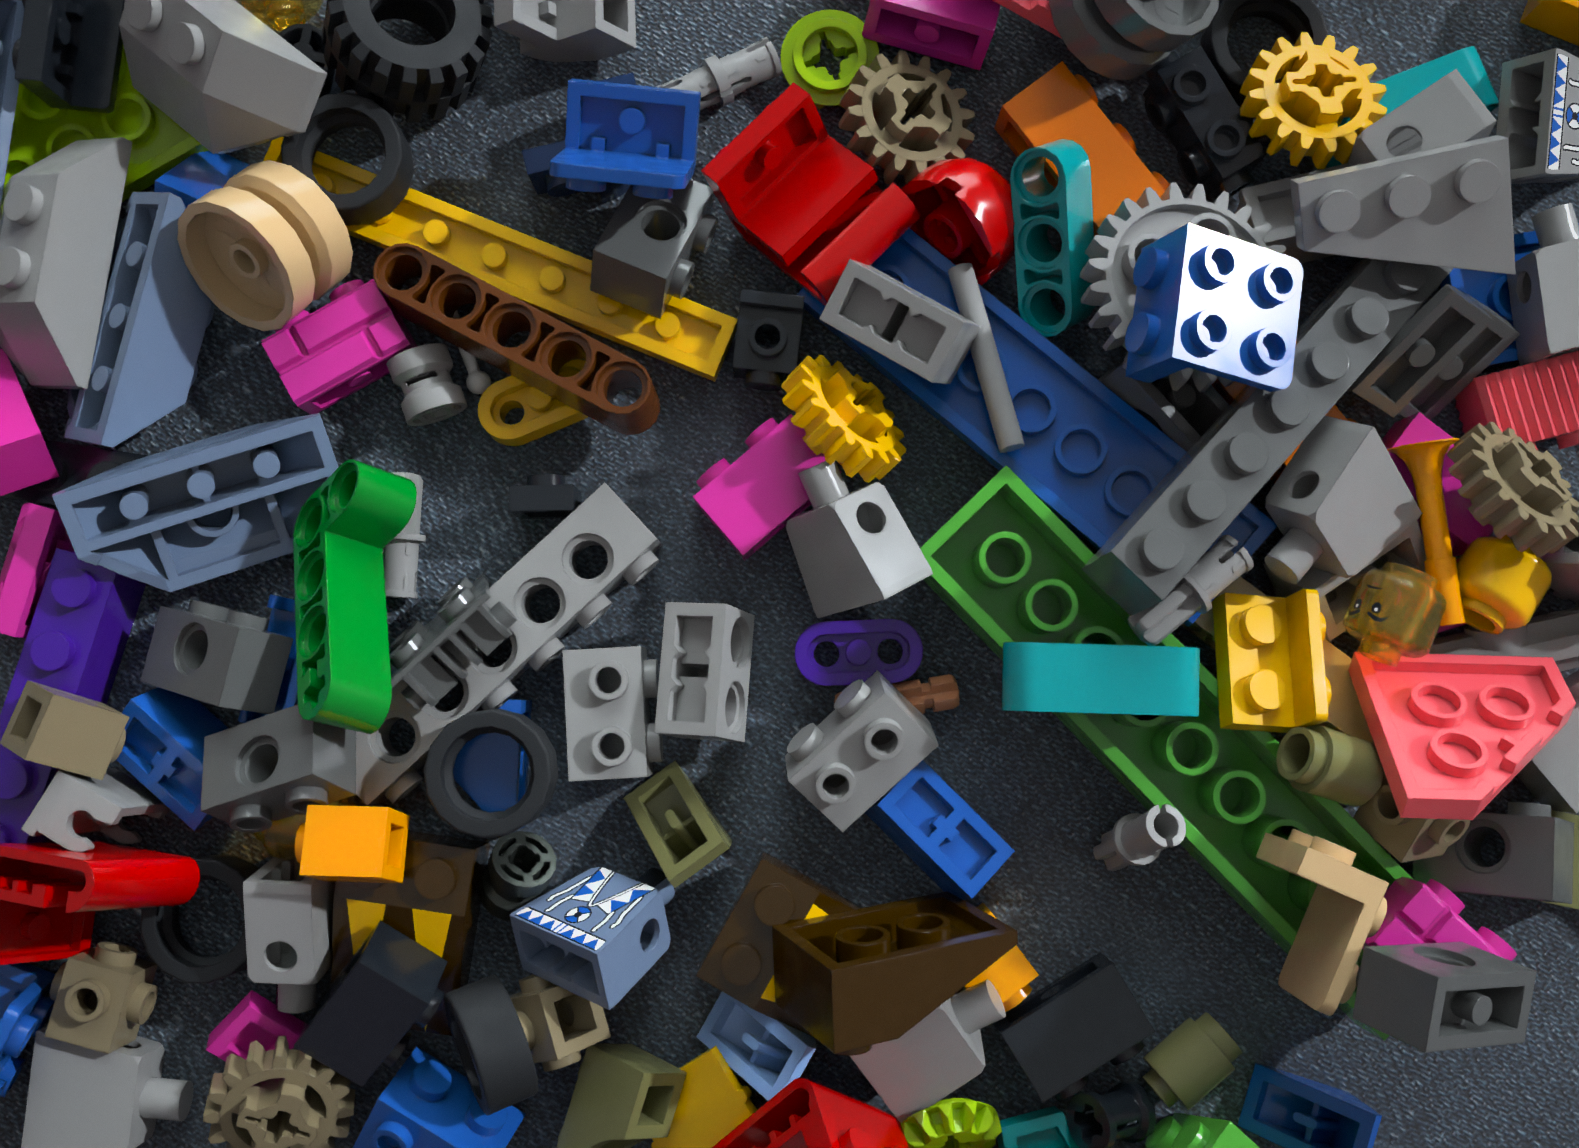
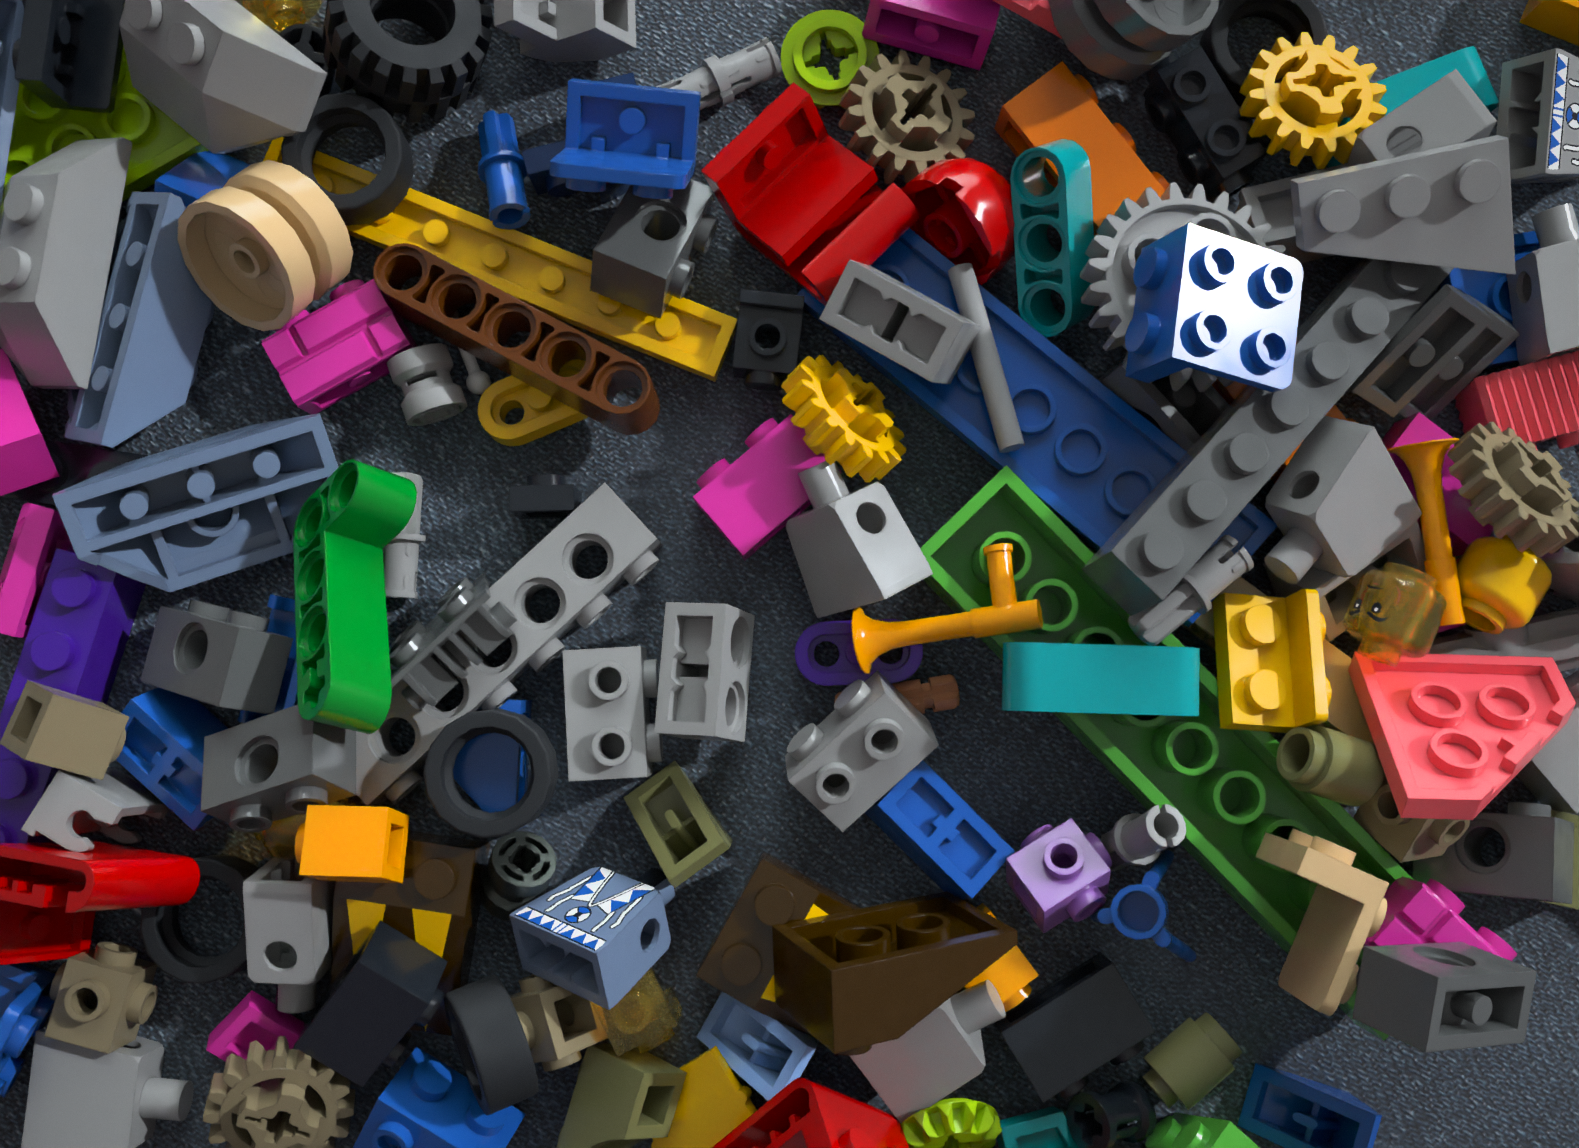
none -> blue axle [477,110,531,230]
none -> clear yellow bracket [590,968,683,1057]
none -> light orange piece [851,543,1043,674]
none -> medium lavender brick [1006,818,1112,934]
none -> blue plant [1090,850,1196,962]

